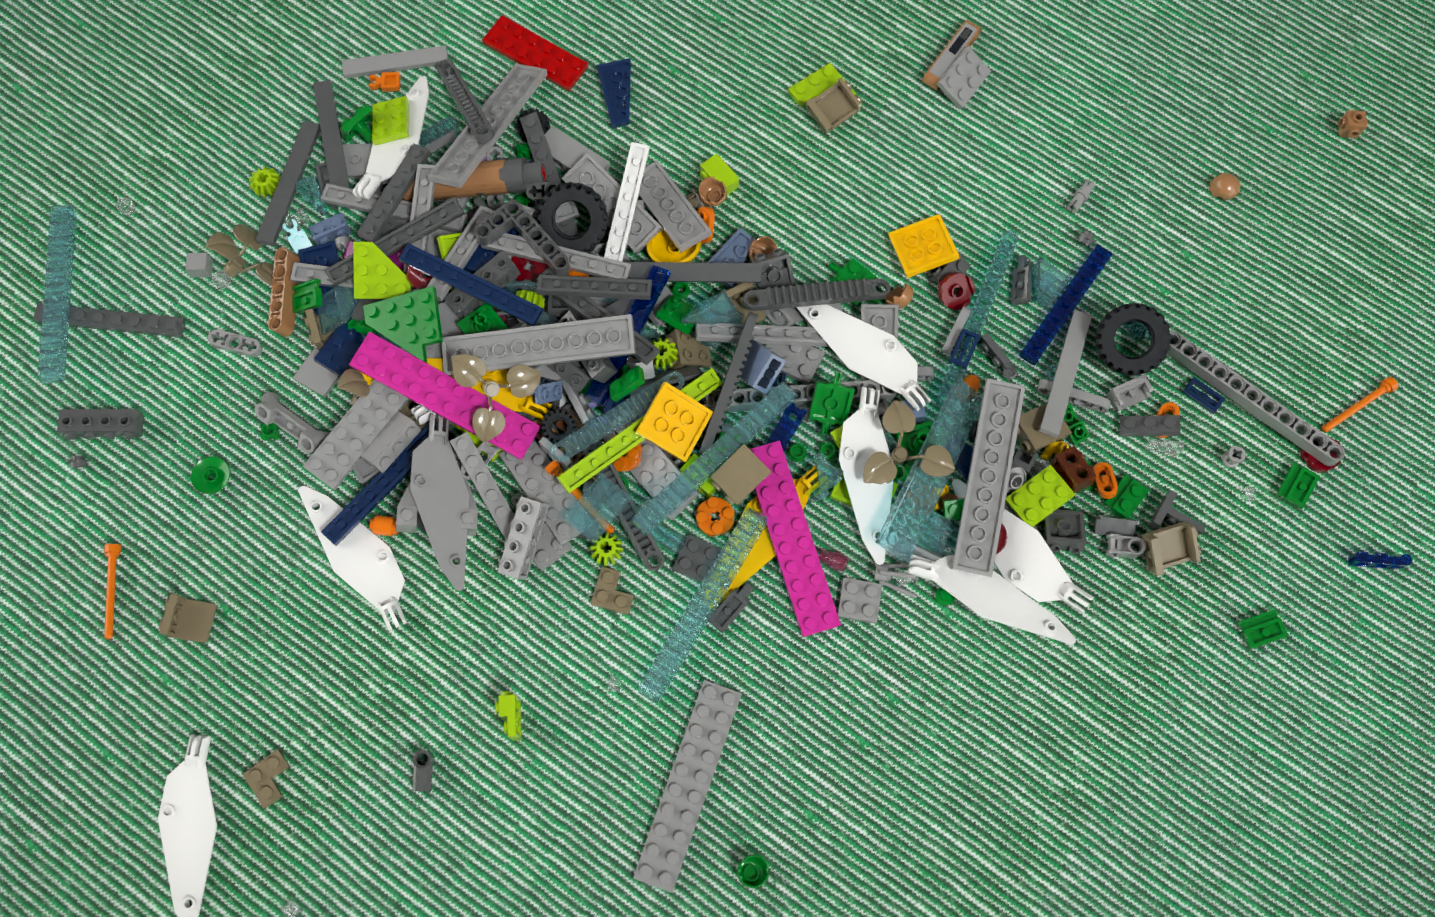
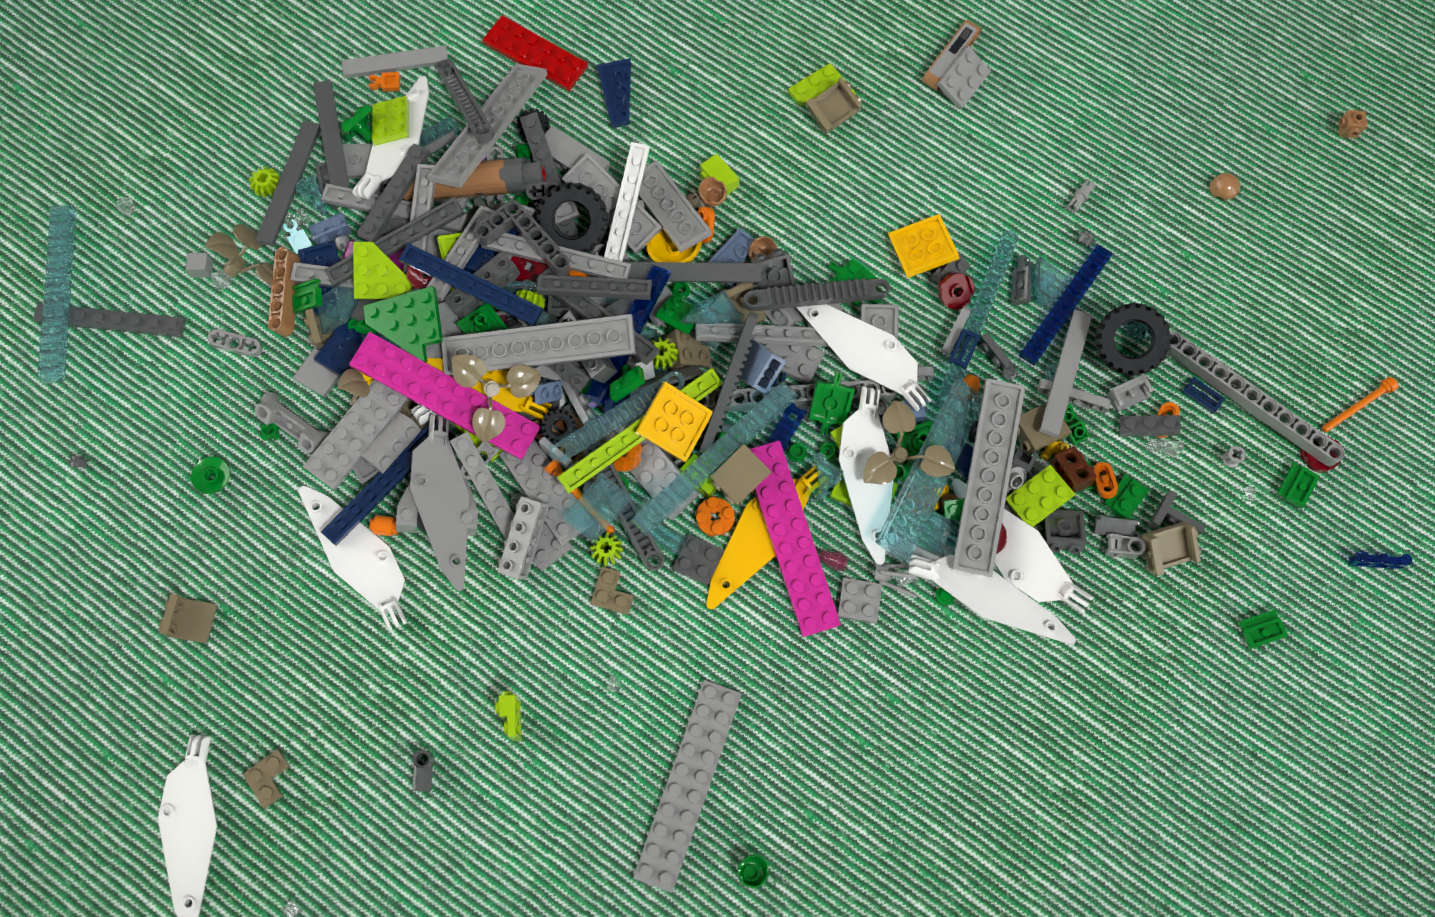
dark grey brick [57,409,145,440] -> none
orange piece [104,544,122,639] -> none
clear light blue beam [638,508,768,703] -> none
dark grey hinge [707,583,753,634] -> none
medium nougat hair [885,283,914,309] -> none

